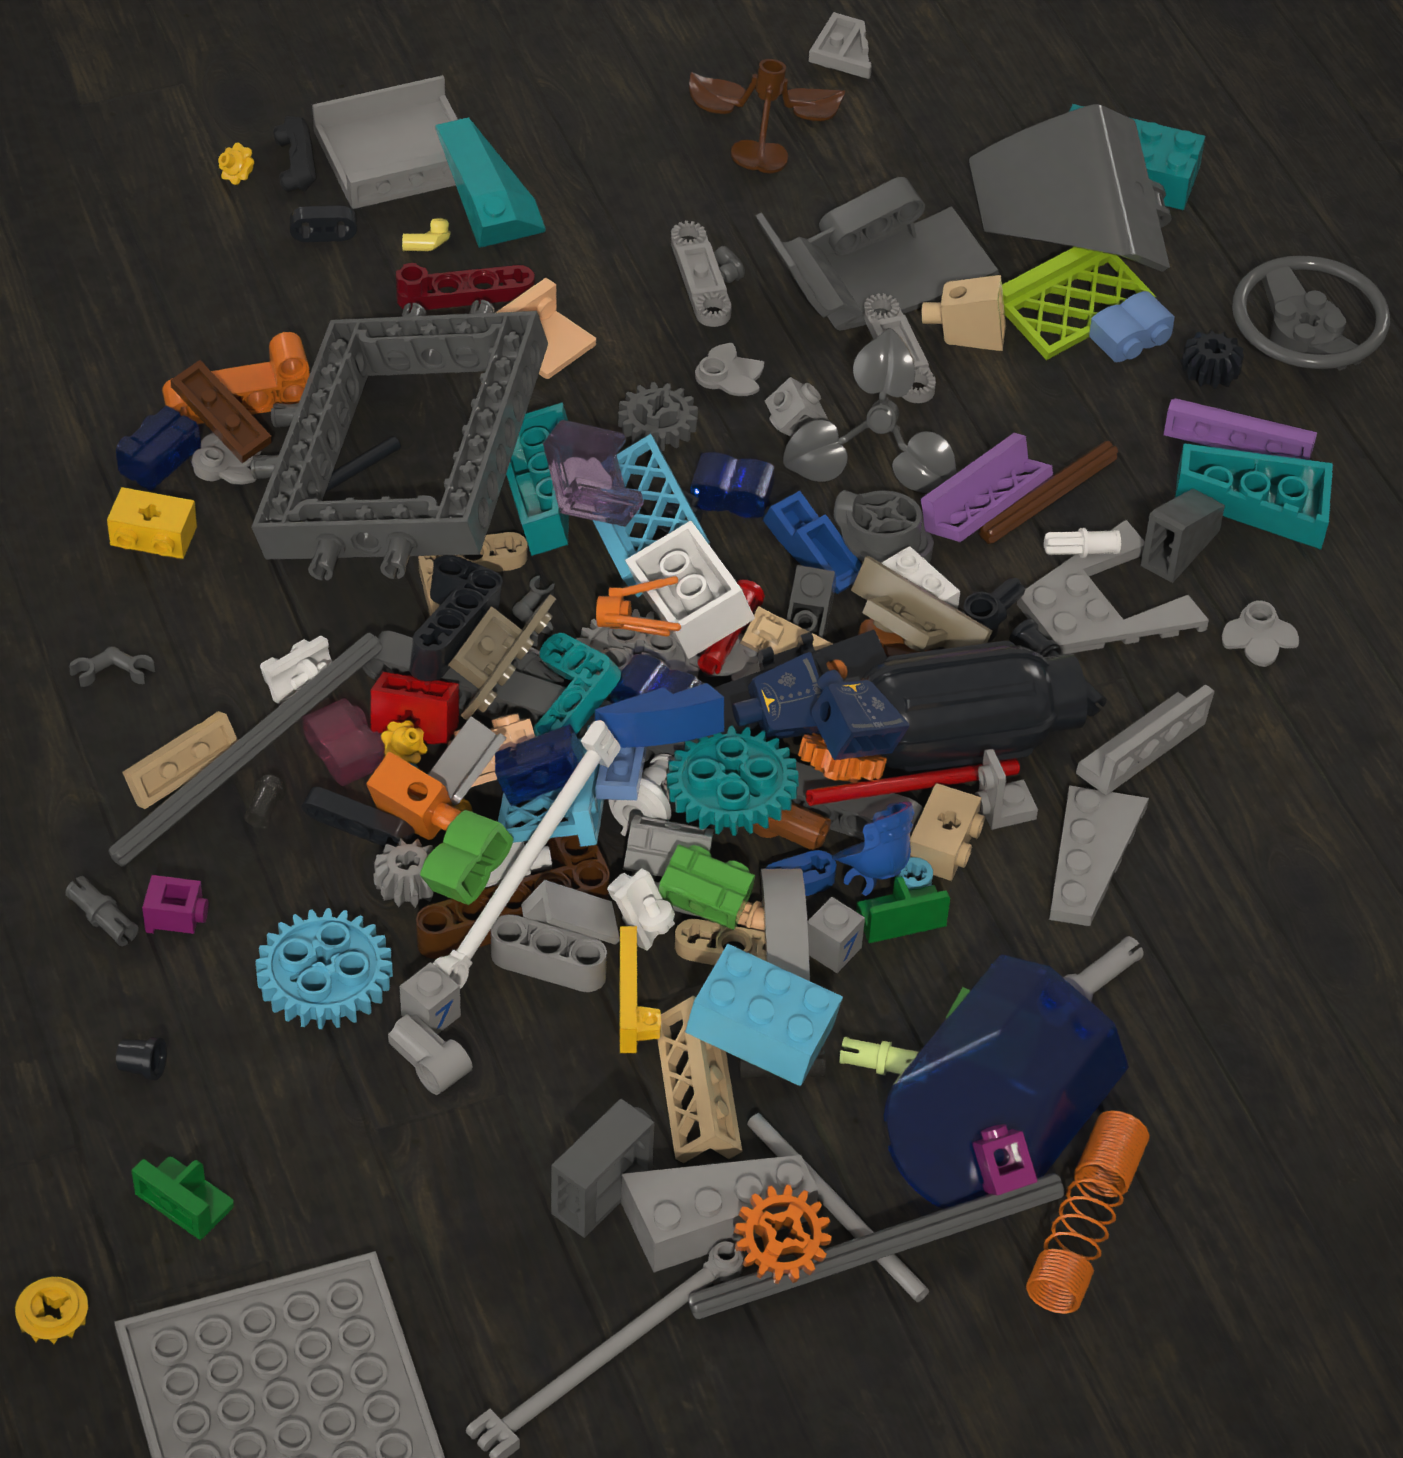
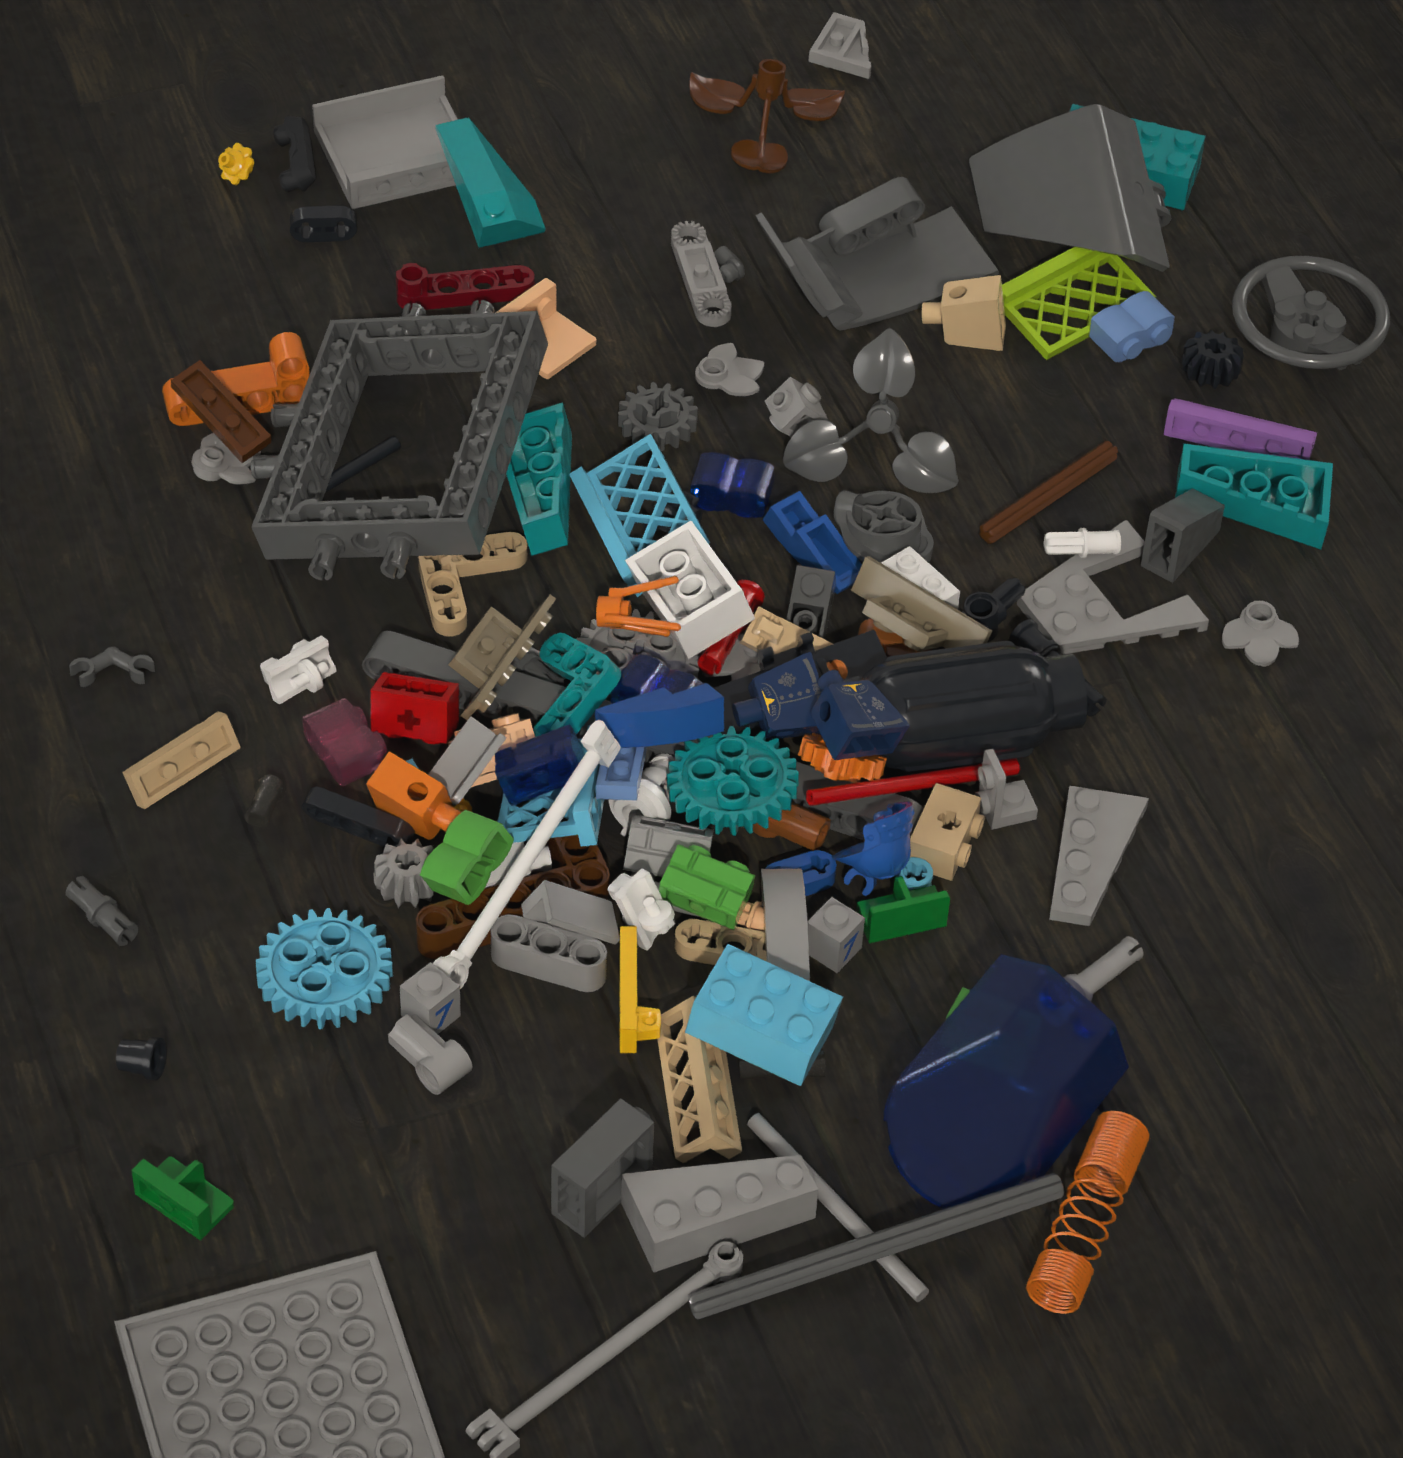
yellow gear [15,1277,89,1344] -> none
yellow brick [107,487,197,559] -> none
dark grey axle [108,633,383,867] -> none
clear blue brick [116,405,201,491] -> none
magenta brick [142,875,209,934] -> none
yellow plant [381,720,427,764] -> none
light yellow arm [402,218,451,251] -> none
black beam [409,555,503,681] -> none
dark grey arm [512,576,554,647] -> none
clear purple panel [543,420,644,527] -> none
orange gear [734,1185,832,1284] -> none
yellowish green pin [839,1037,928,1079] -> none
light grey plate [863,293,936,403] -> none
medium lavender fence [921,433,1053,542] -> none
magenta brick [972,1124,1038,1196] -> none
light grey fence [1076,685,1215,795] -> none

